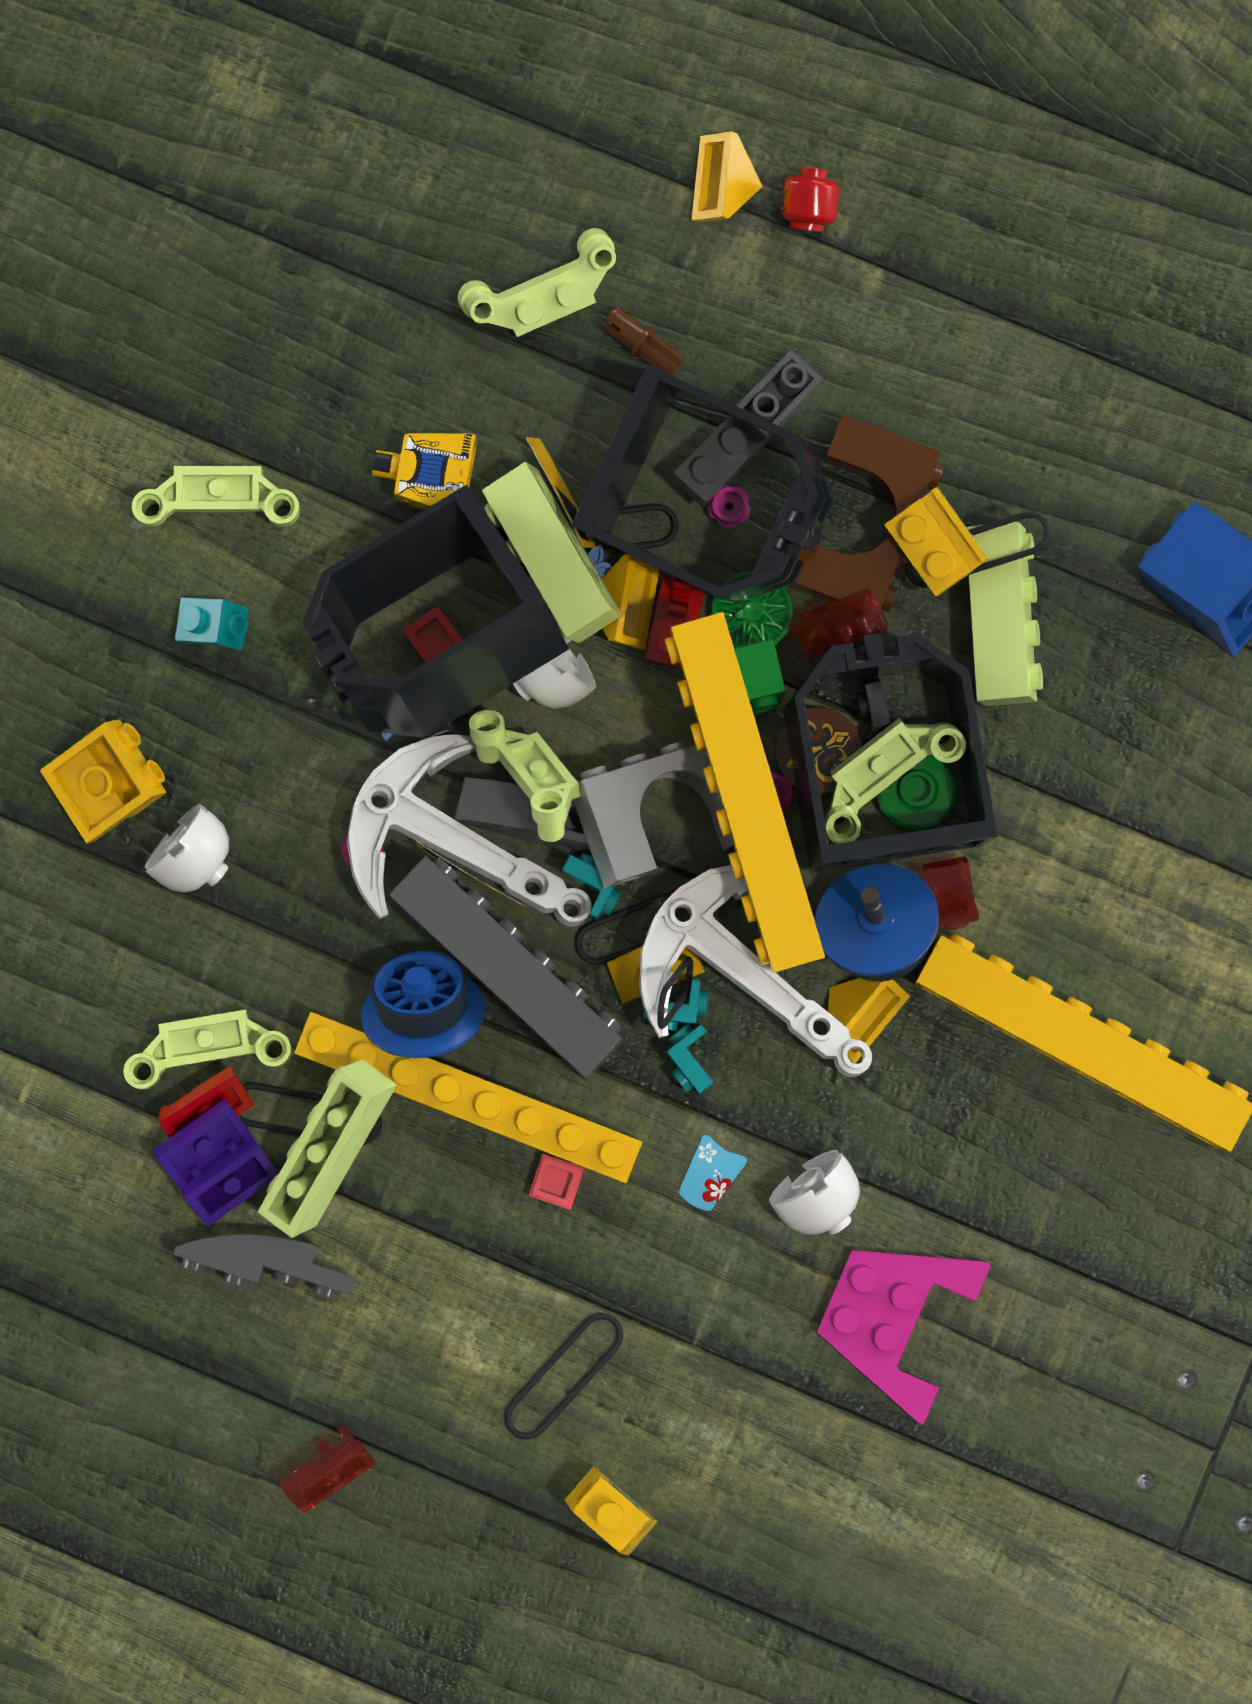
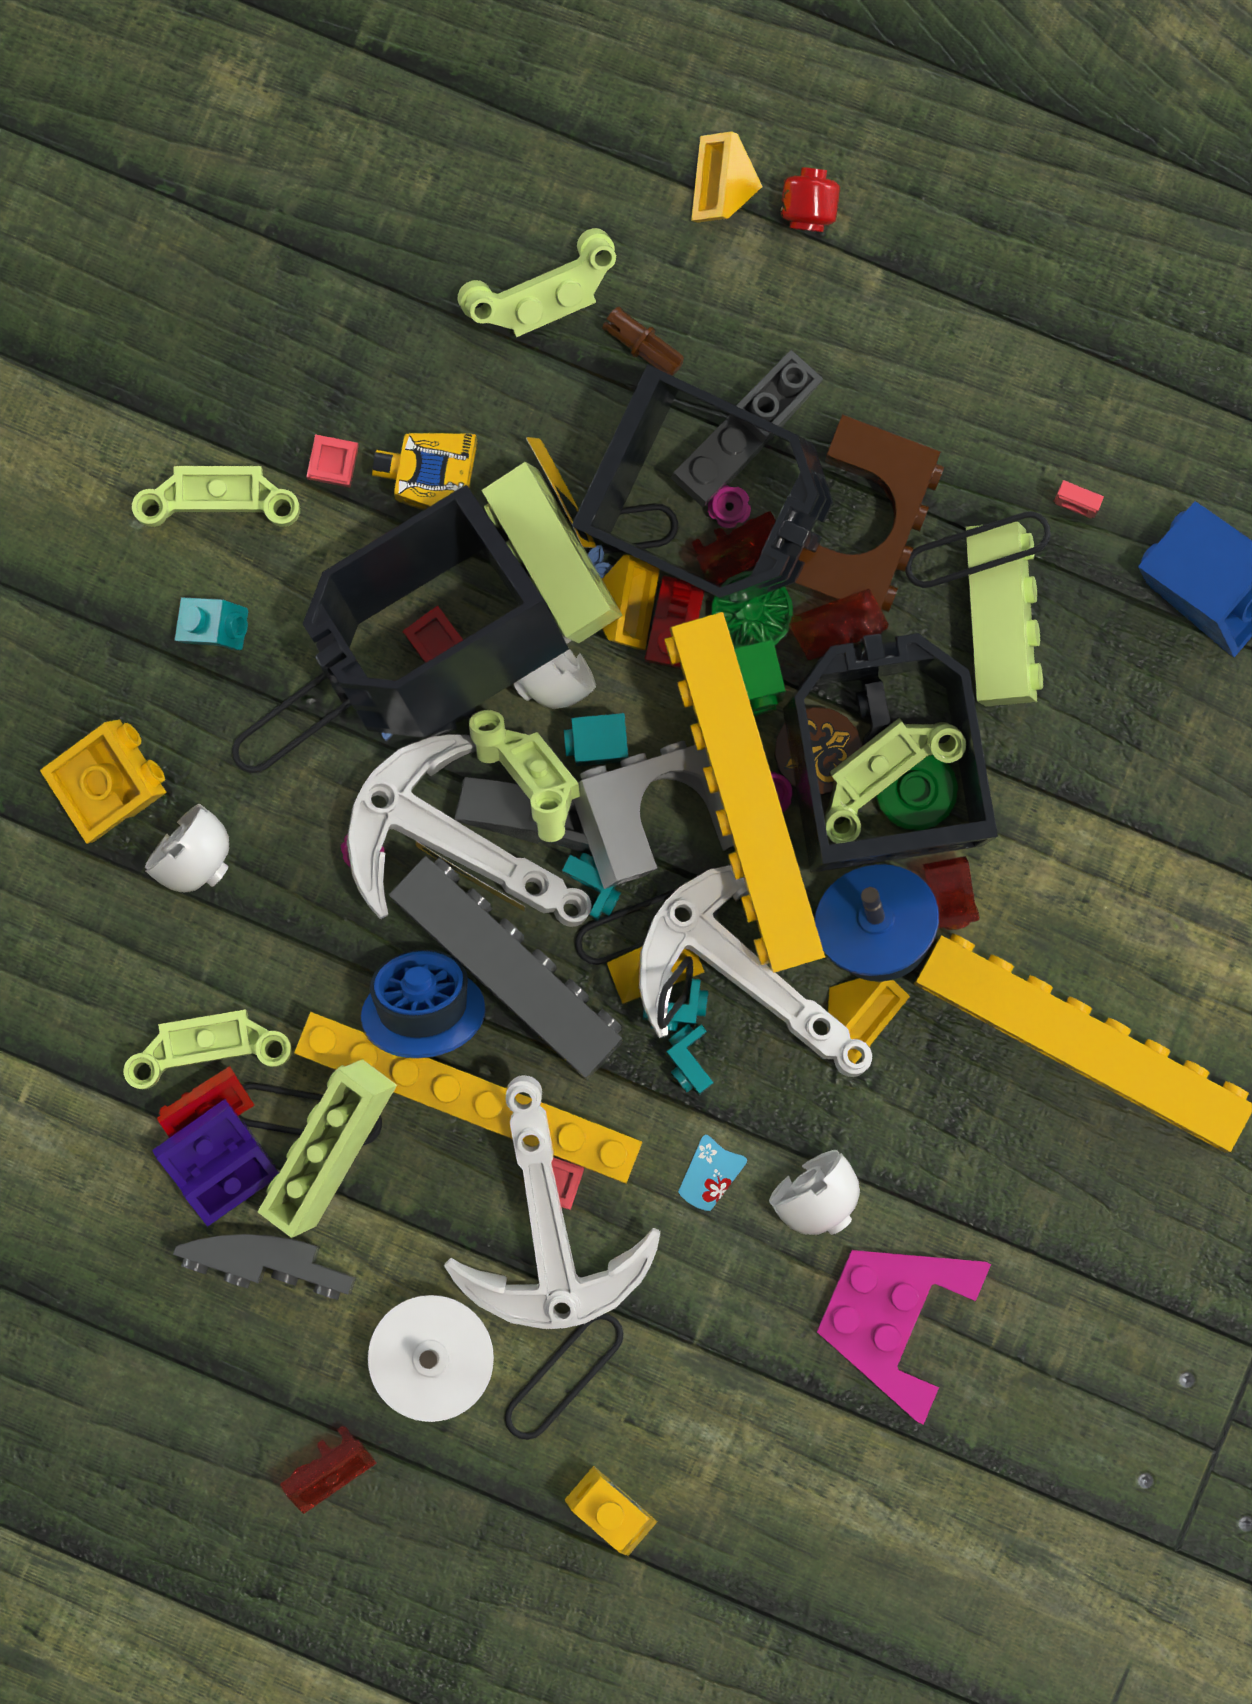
yellow plate [884,487,989,597] -> none
none -> black piece [232,672,352,773]
none -> coral tile [307,435,359,488]
none -> white piece [368,1295,494,1422]
none -> white piece [444,1075,660,1329]
none -> teal brick [564,713,628,767]
none -> clear red plate [692,511,776,584]
none -> coral tile [1054,480,1104,519]

